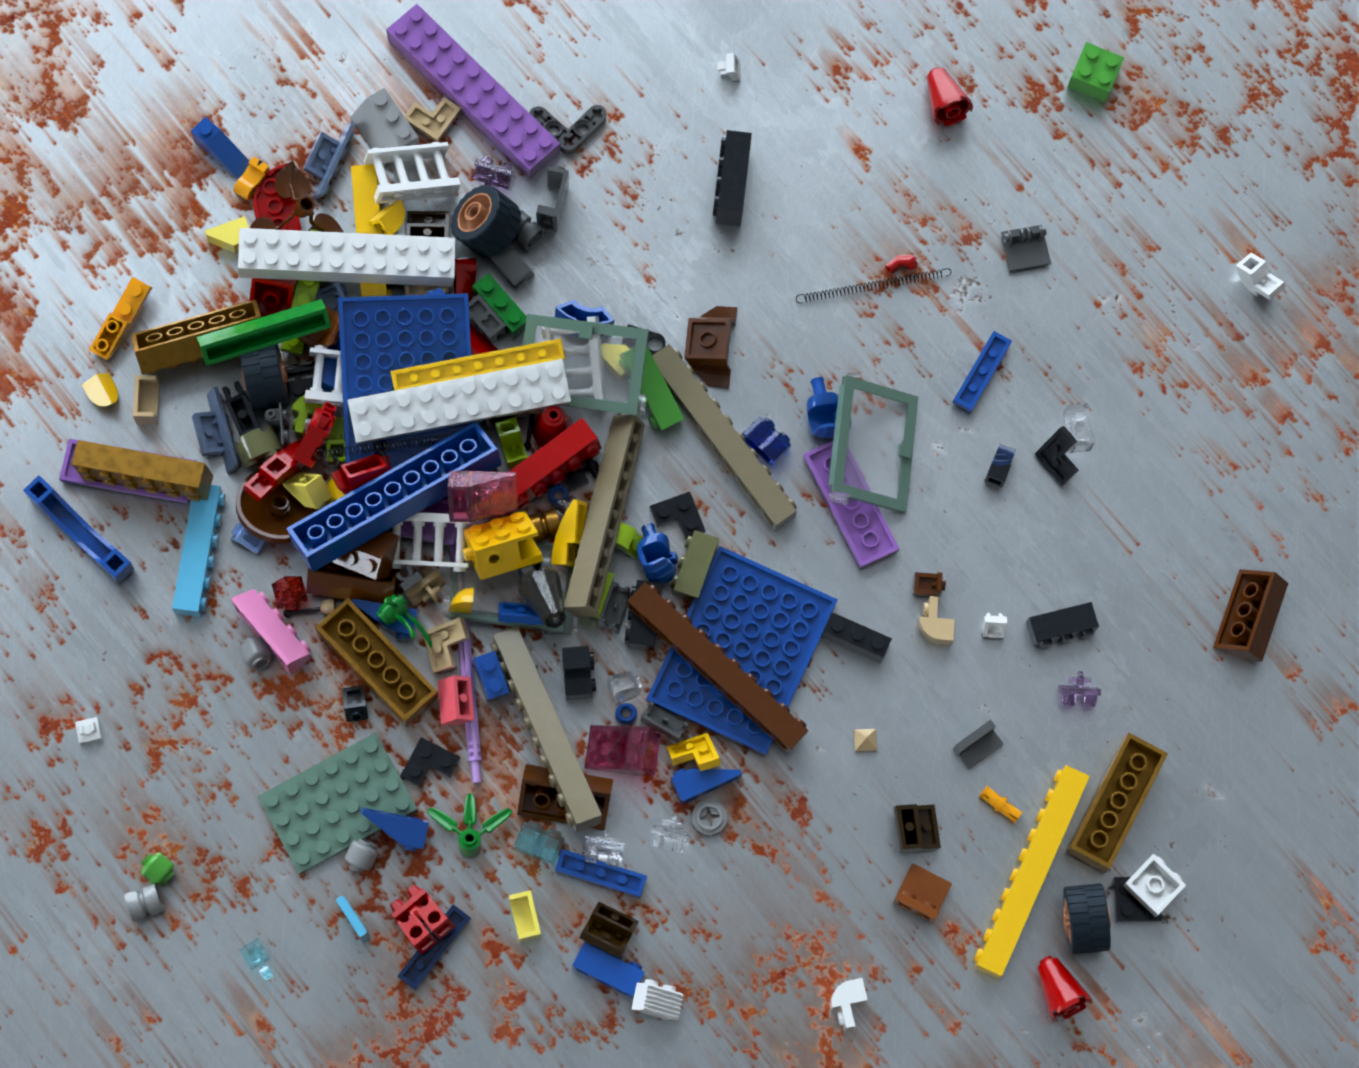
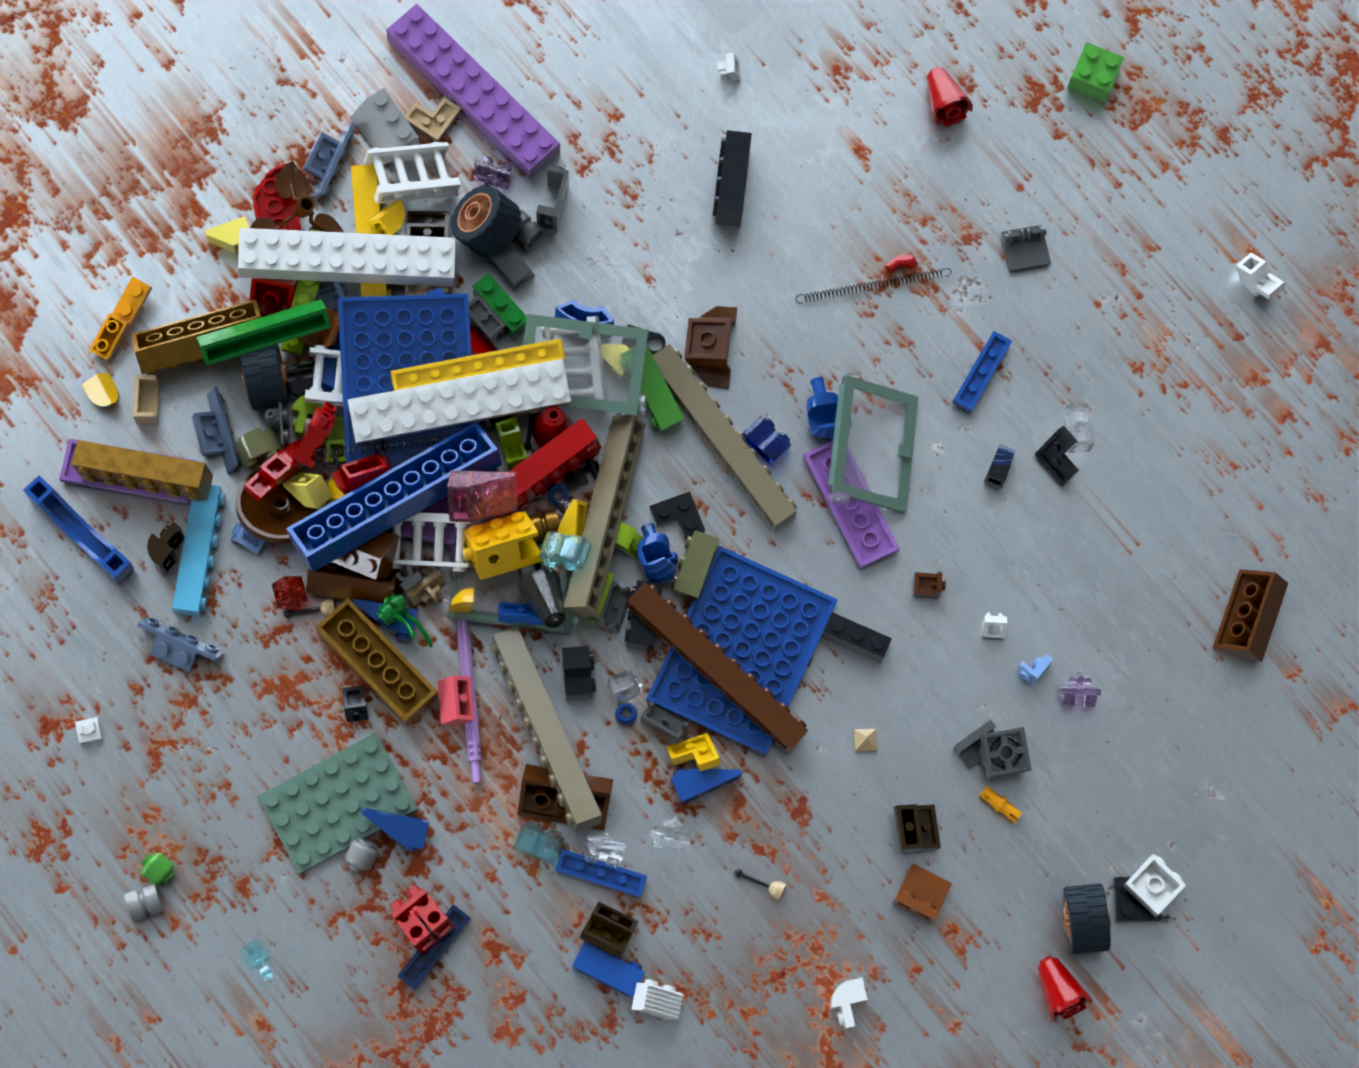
blue slope [191,117,249,179] -> none
black hinge [222,380,263,437] -> none
bright pink slope [231,589,311,675] -> none
light orange leg [233,156,270,201] -> none
light grey head [240,636,272,669] -> none
medium azure tile [336,896,370,943] -> none
black plate [400,737,460,787] -> none
tan plate [424,617,469,674] -> none
green plant [427,793,512,857] -> none
red piece [453,258,477,302] -> none
blue brick [472,651,510,702] -> none
light yellow panel [509,890,541,943] -> none
dark grey beam [529,105,607,154] -> none
clear pink slope [584,725,661,776] -> none
light grey gear [692,800,727,835] -> none
tan brick [917,596,955,646] -> none
yellow brick [973,765,1090,979] -> none
black brick [1026,602,1099,648] -> none
pearl gold brick [1066,733,1168,873] -> none
none -> sand blue bracket [137,617,224,672]
none -> dark brown brick [147,522,185,577]
none -> clear light blue brick [539,532,592,571]
none -> hinge [734,868,787,900]
none -> dark grey piece [979,727,1032,778]
none -> light blue bracket [1018,654,1053,684]

